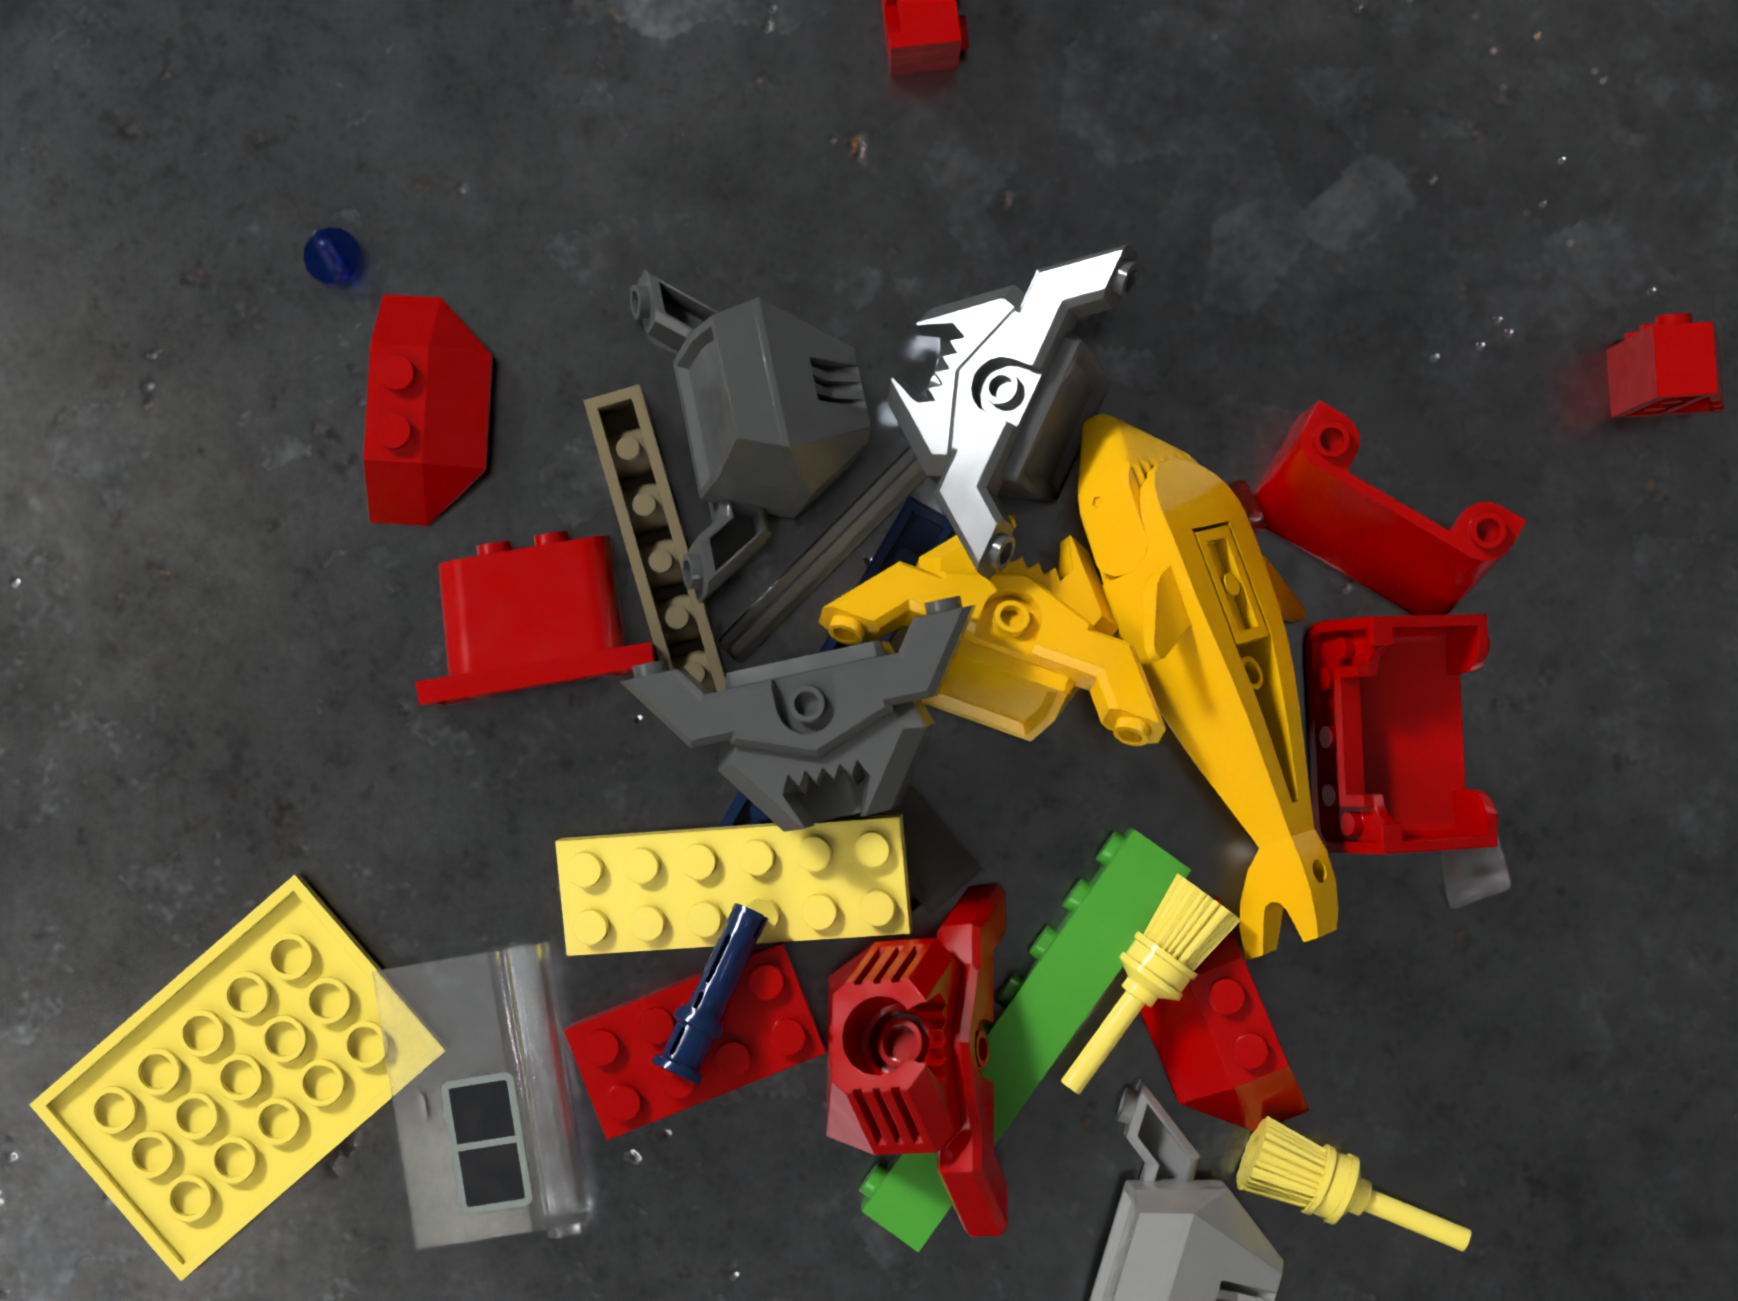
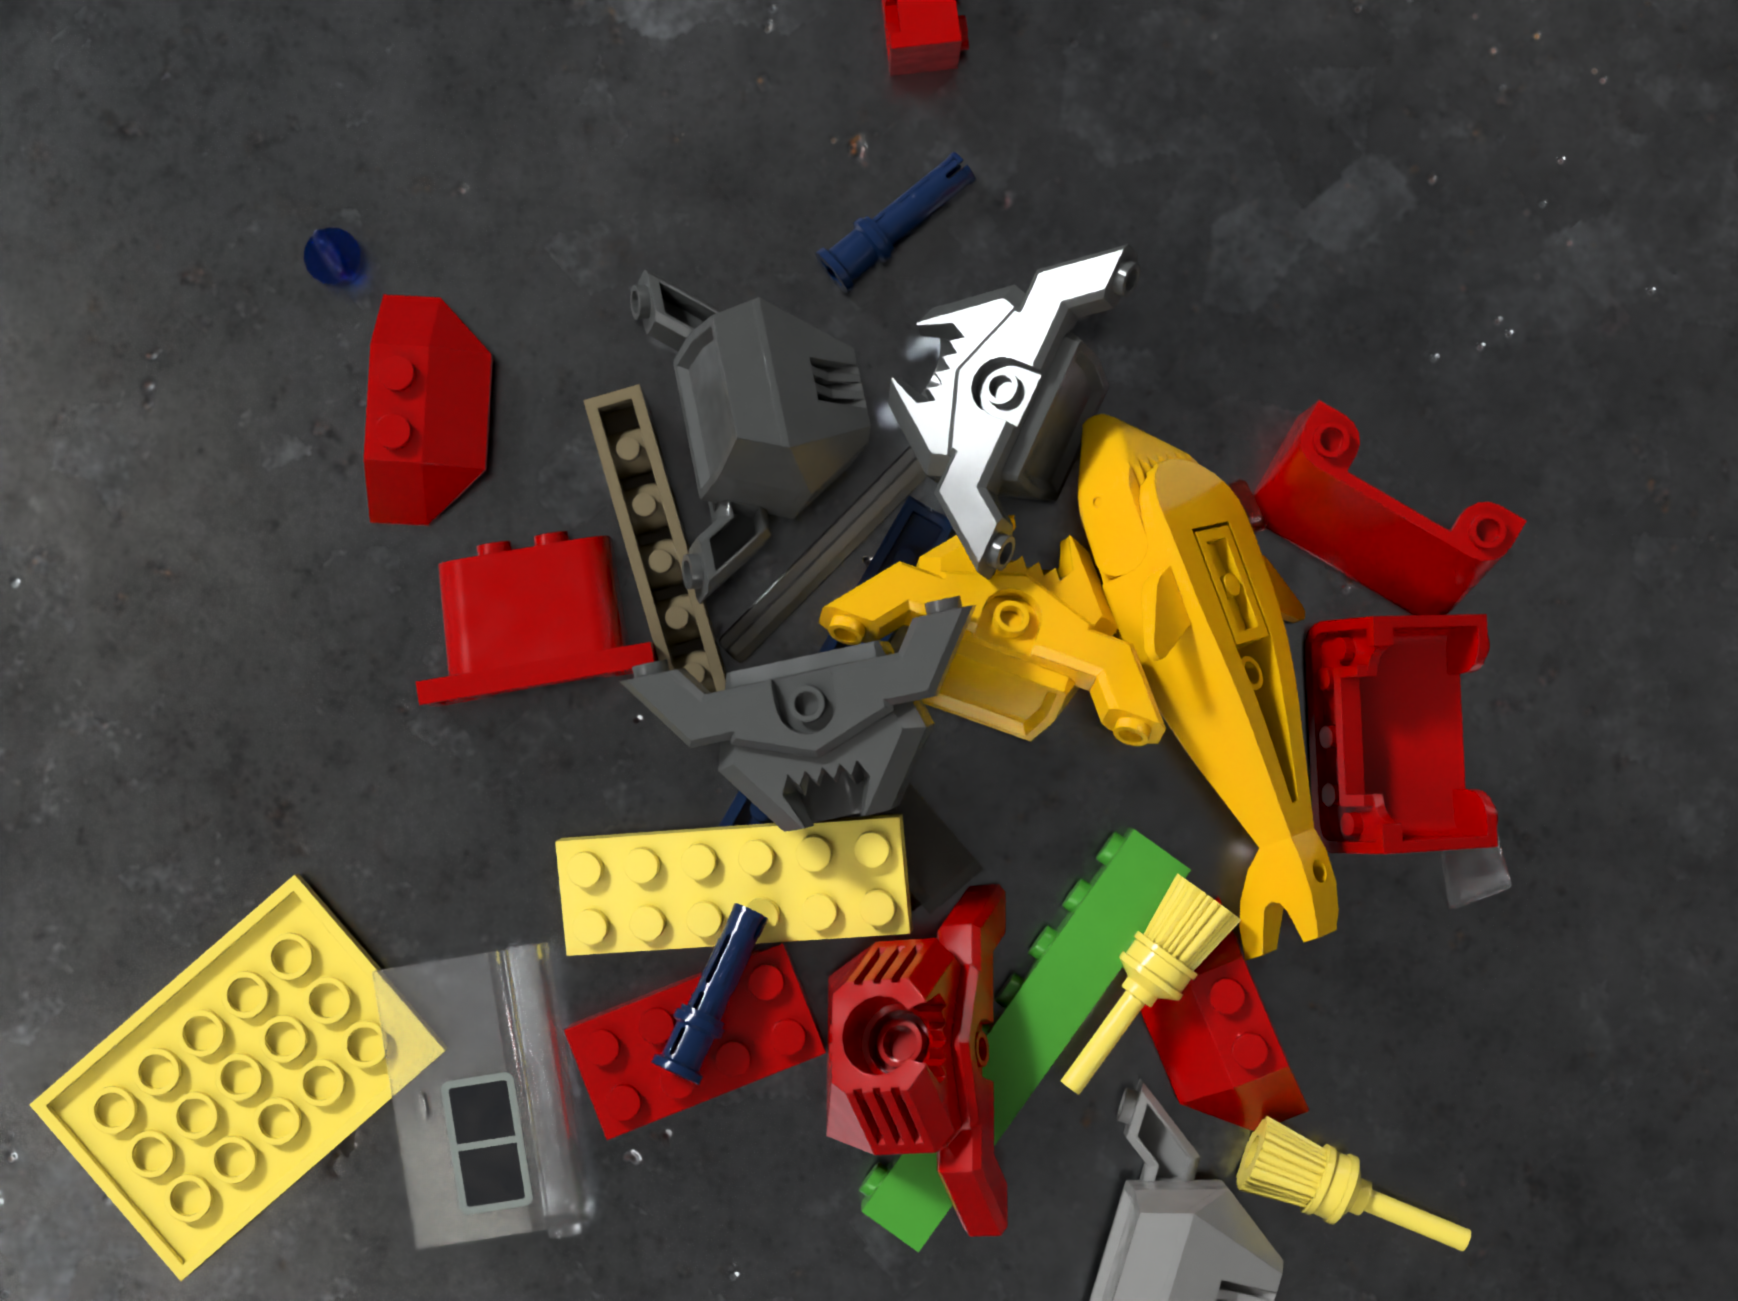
red wedge [1606,313,1725,418] -> none
none -> dark blue pin [815,152,976,293]

